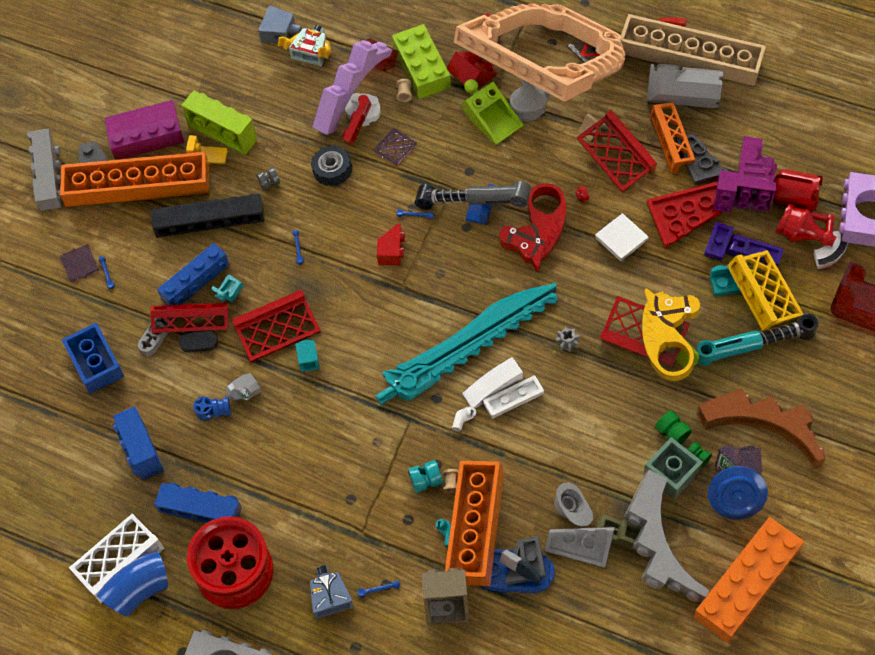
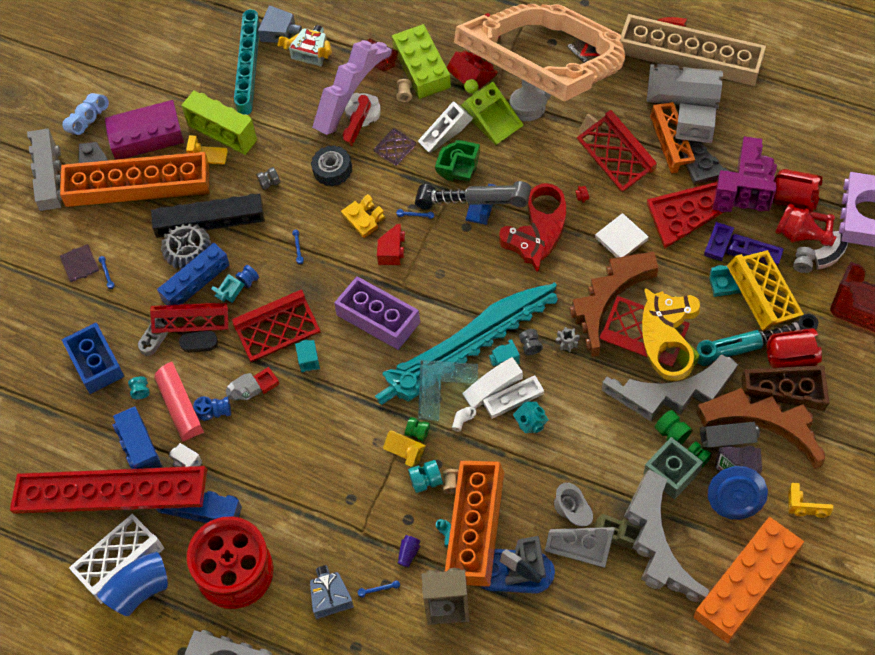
none -> red plate [10,466,208,514]
none -> light blue piece [62,93,109,135]
none -> teal wheel [128,376,150,399]
none -> coral brick [154,362,204,442]
none -> light grey gear [161,223,211,269]
none -> white brick [169,443,202,467]
none -> teal beam [234,9,260,115]
none -> blue wheel [235,265,259,289]
none -> red plate [253,367,280,394]
none -> medium lavender brick [334,276,420,350]
none -> yellow plate [341,194,385,238]
none -> yellow bracket [383,431,426,467]
none -> dark purple cone [397,535,421,568]
none -> green wheel [405,417,430,442]
none -> white slope [418,101,473,153]
none -> clear light blue plate [418,360,478,421]
none -> green brick [435,140,480,182]
none -> teal brick [489,339,520,367]
none -> teal brick [513,402,549,434]
none -> dark grey wheel [519,329,543,355]
none -> dark orange arch [569,252,659,357]
none -> light grey arch [602,354,738,421]
none -> light grey panel [675,103,716,143]
none -> dark grey brick [699,422,760,447]
none -> reddish brown wedge [741,366,830,411]
none -> red cylinder [767,328,822,368]
none -> yellow bracket [788,483,833,518]
none -> light grey wheel [793,247,816,273]

